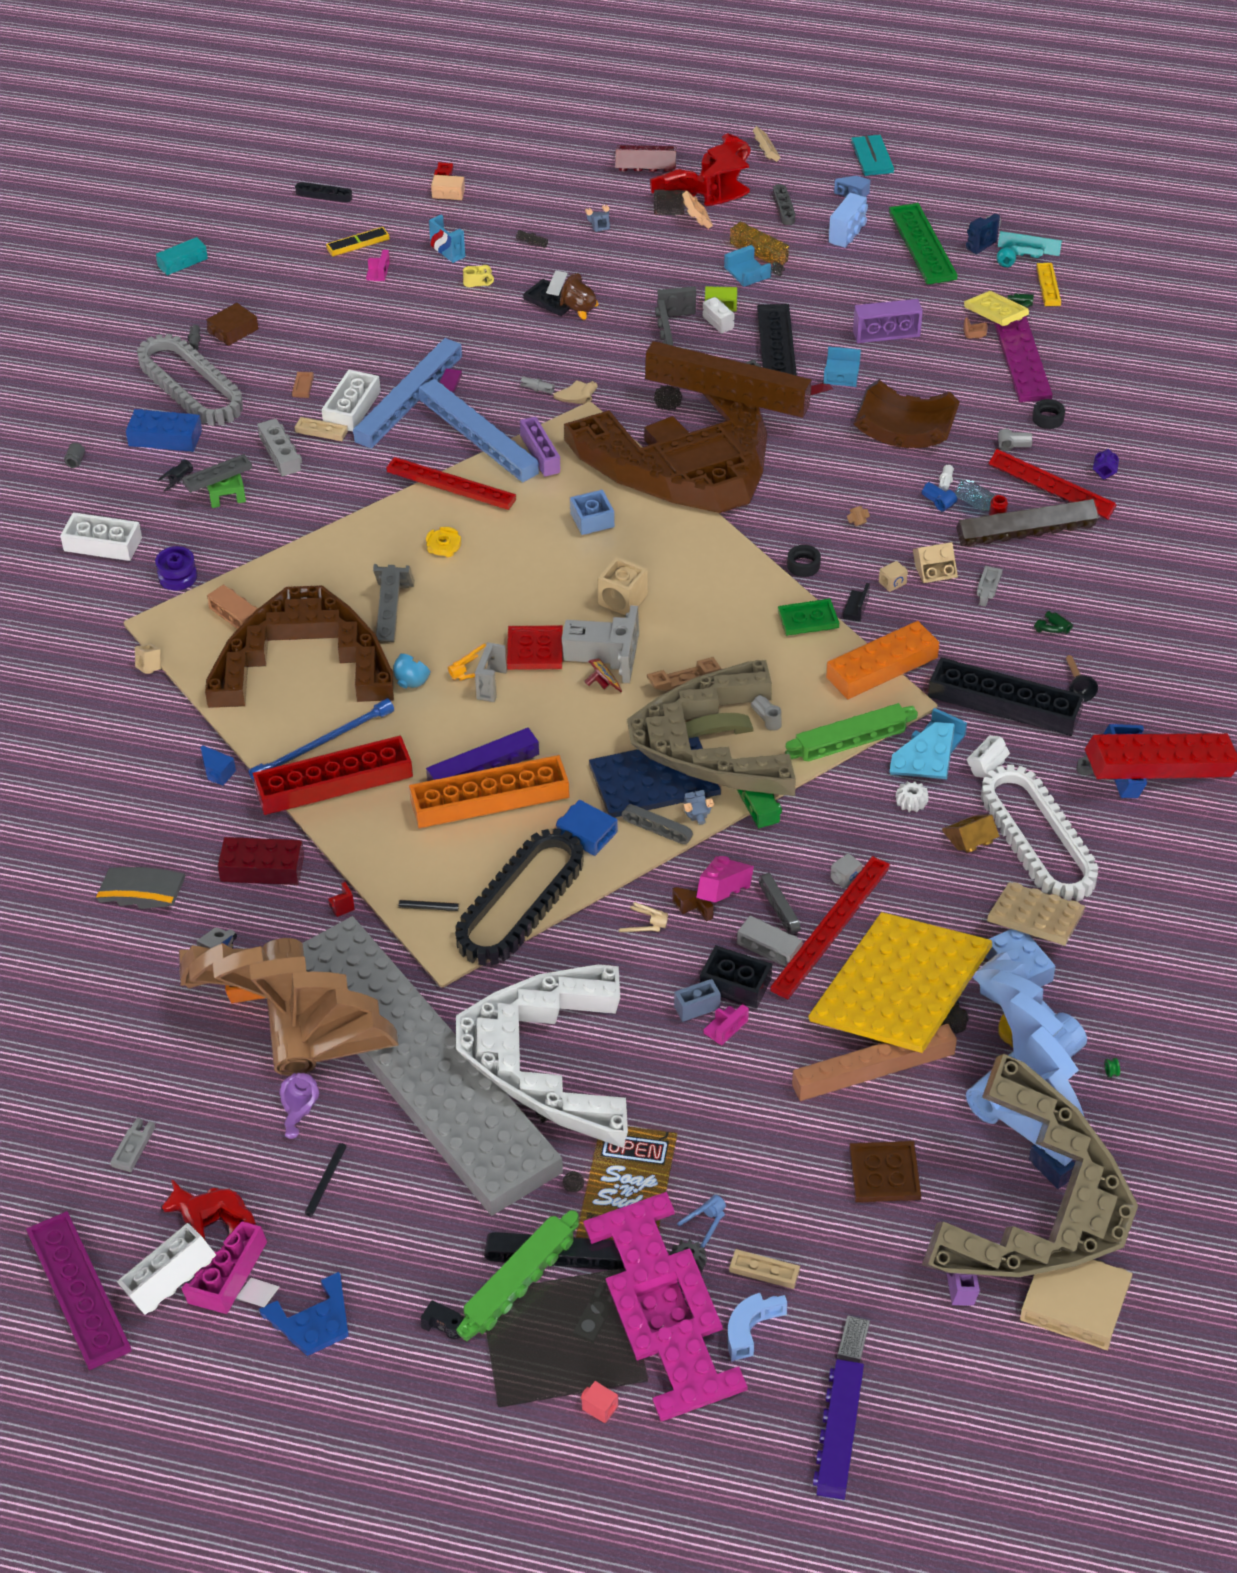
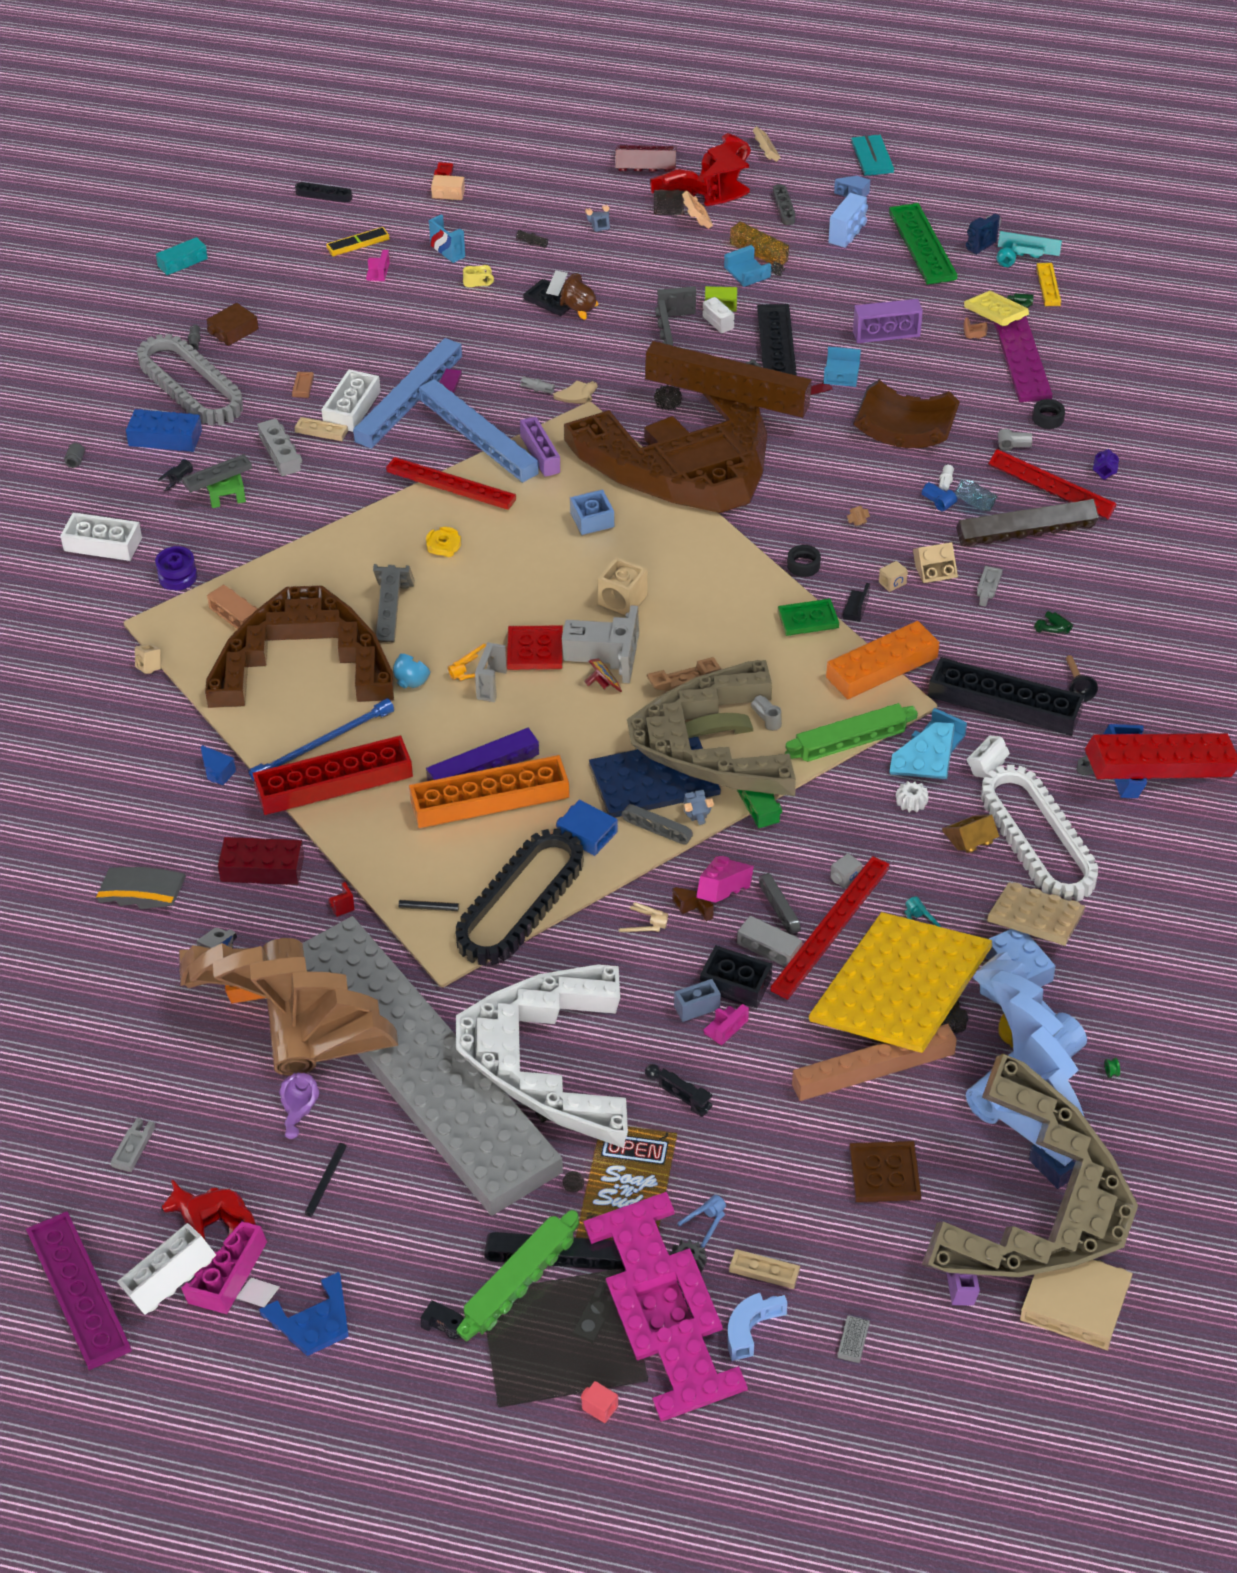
dark purple brick [813,1359,864,1500] -> none
red brick [989,495,1008,515] -> none
none -> black plate [645,1064,713,1117]
none -> teal plant [904,896,941,927]

